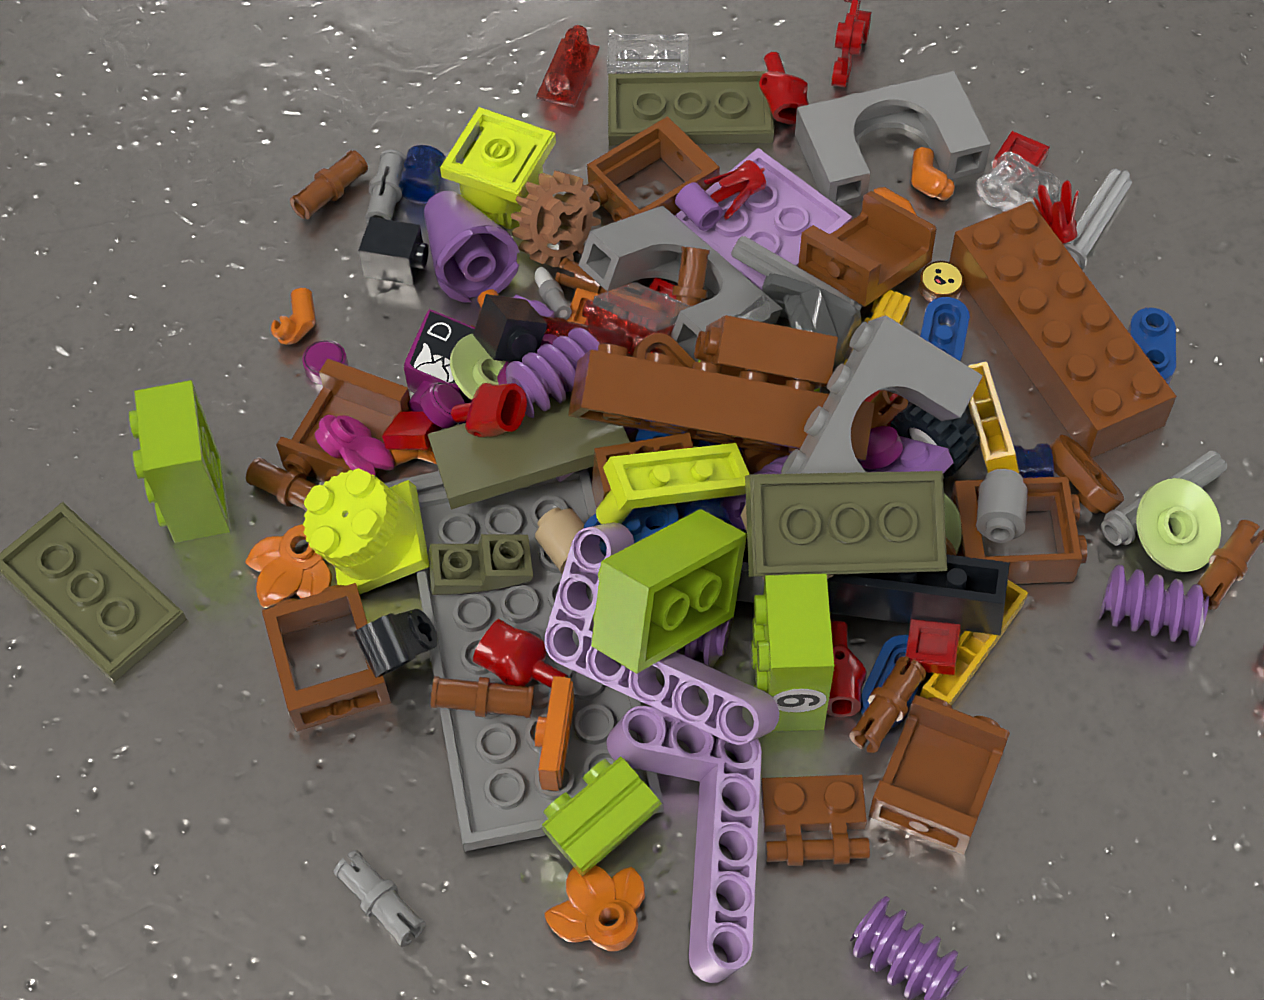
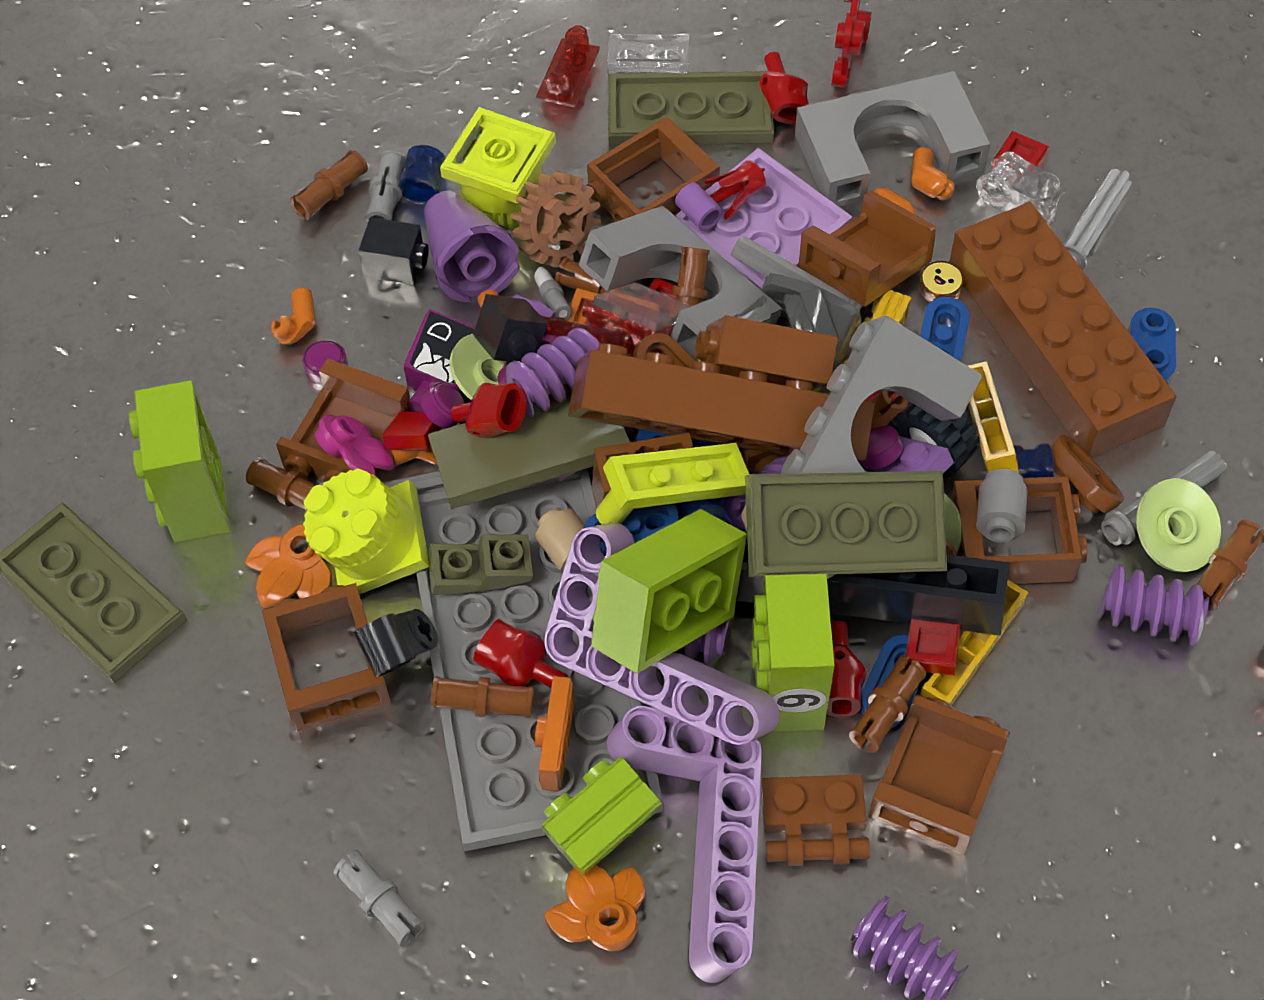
red piece [1033,180,1079,244] -> none

